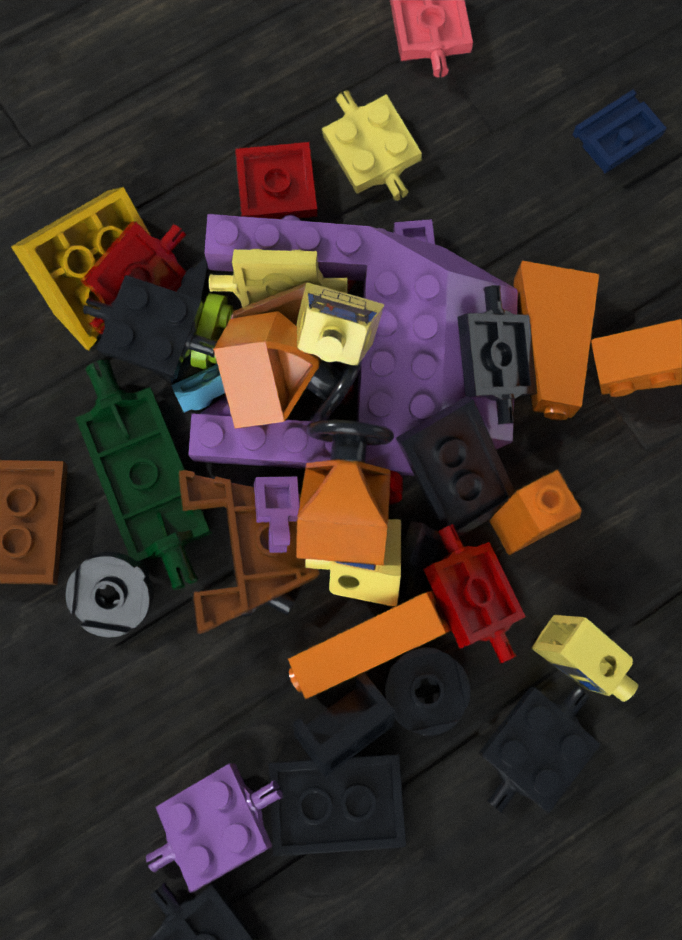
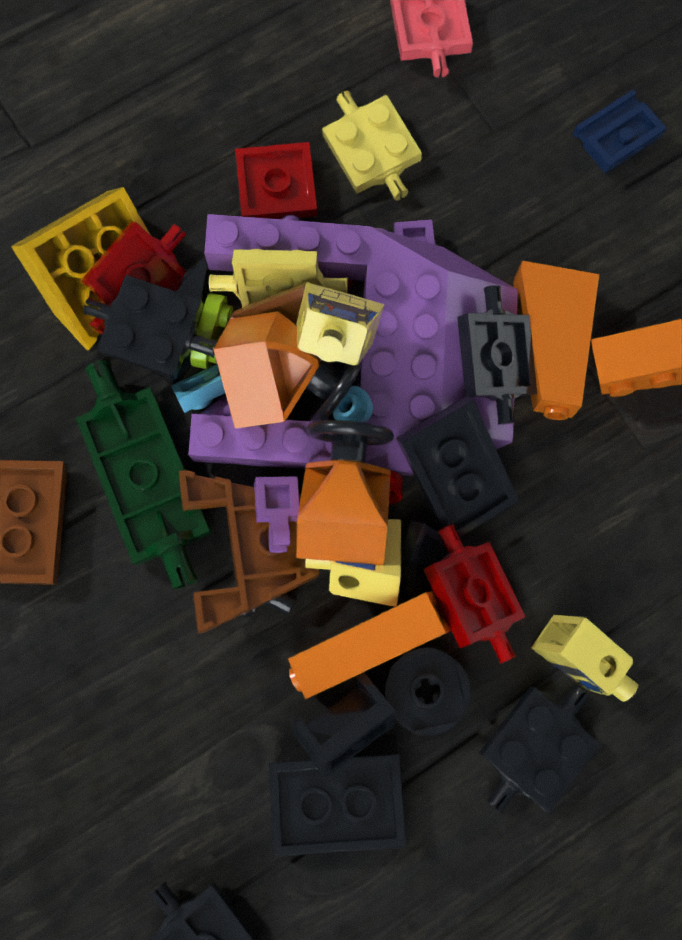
plate [65,552,153,638] -> none
medium lavender plate [146,764,283,892] -> none
orange slope [489,470,581,555] -> none
none -> medium azure plate [333,386,373,423]

